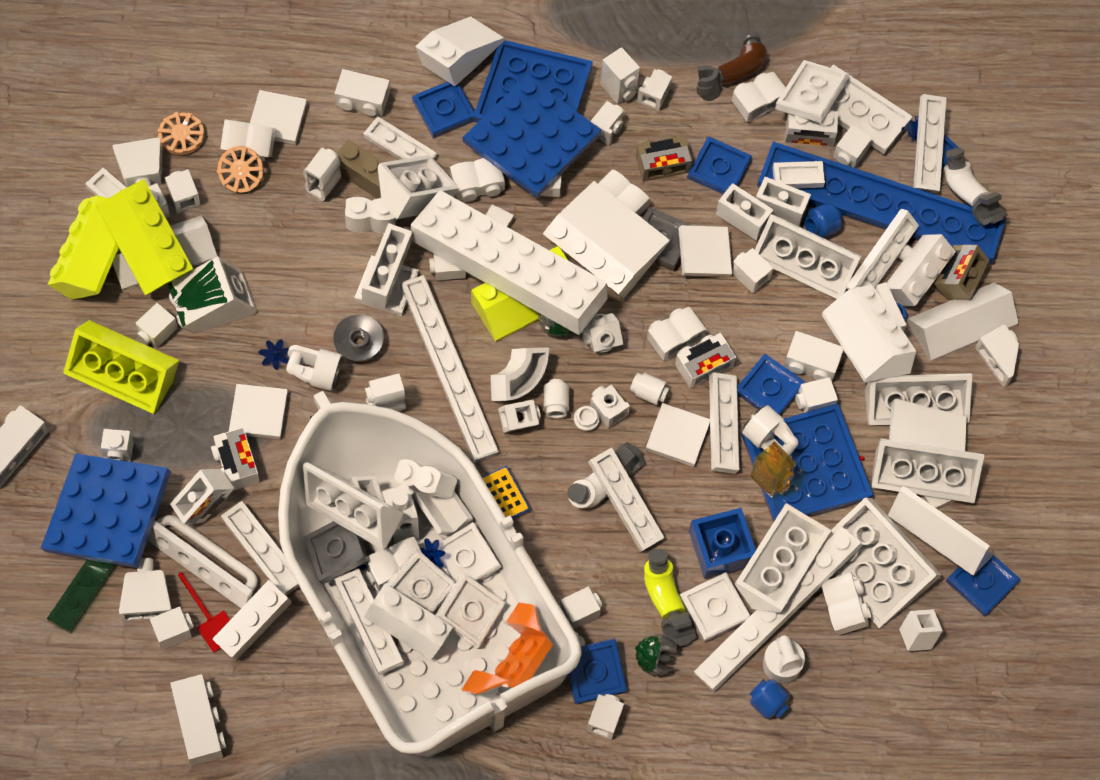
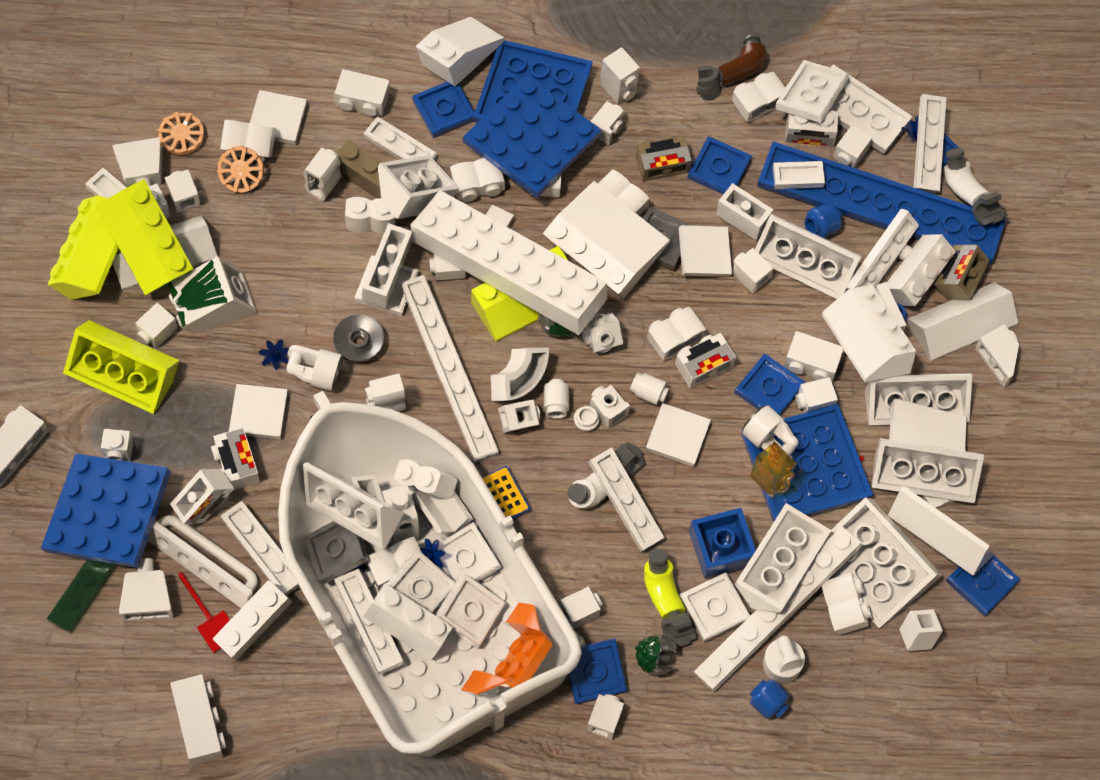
white brick [150,607,194,650] -> none
white brick [637,69,672,111] -> none
white plate [709,372,739,474] -> none
white brick [756,177,811,226] -> none

